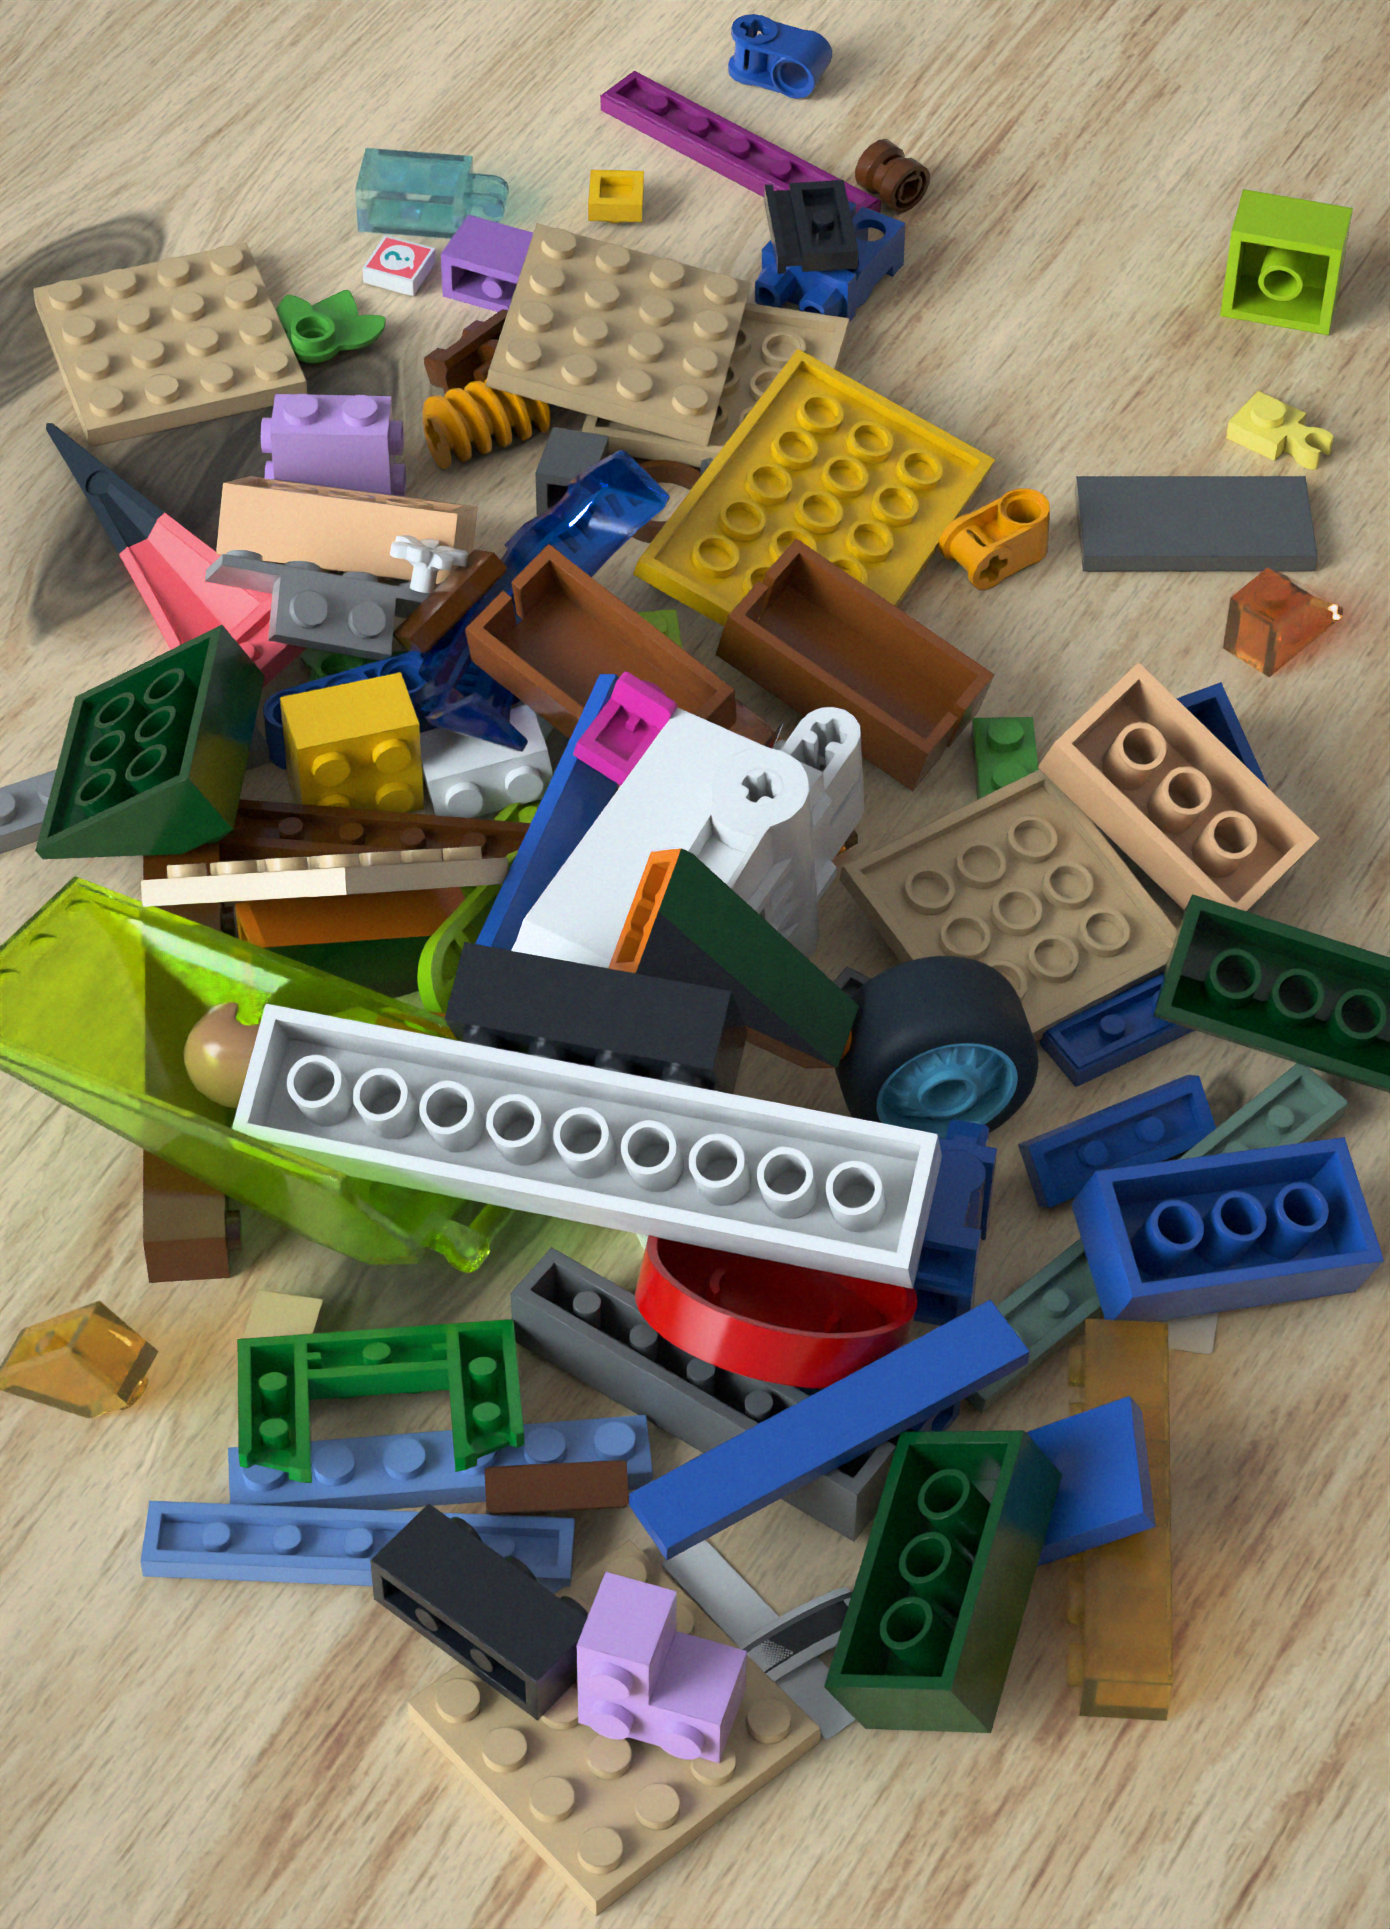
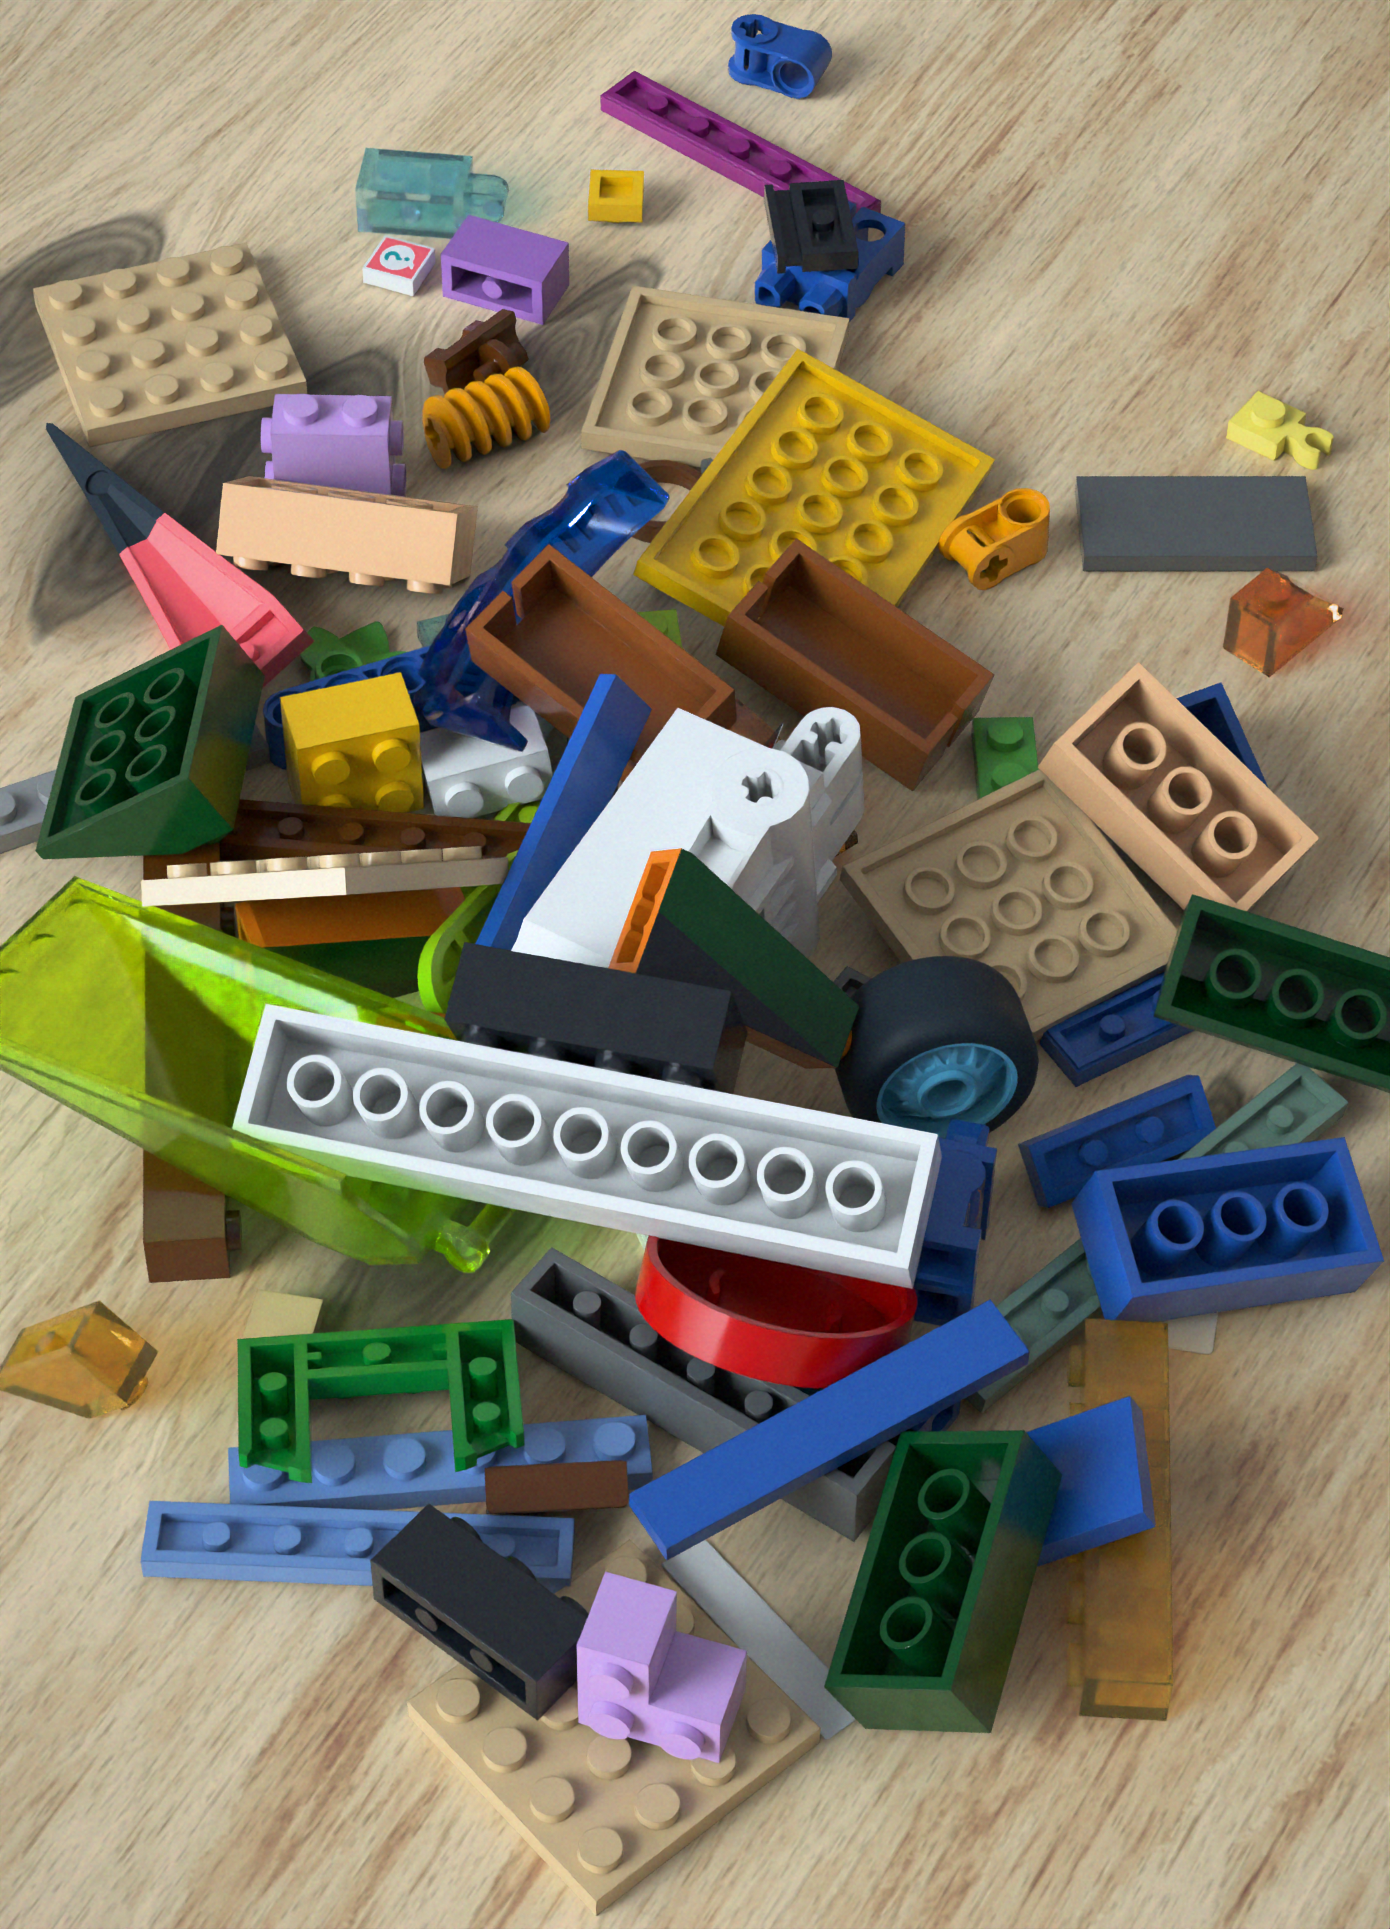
medium nougat hair [184,1002,260,1109] -> none
light grey bracket [205,550,435,661] -> none
bright green plate [276,290,386,364] -> none
white plant [390,535,468,593] -> none
reddish brown tile [393,549,508,653] -> none
tan plate [486,223,751,447] -> none
dark grey brick [535,427,609,519] -> none
dark pink bracket [573,672,677,785] -> none
sticker [737,1587,852,1682] -> none
reddish brown wheel [855,139,930,213] -> none
lime brick [1220,189,1353,336] -> none

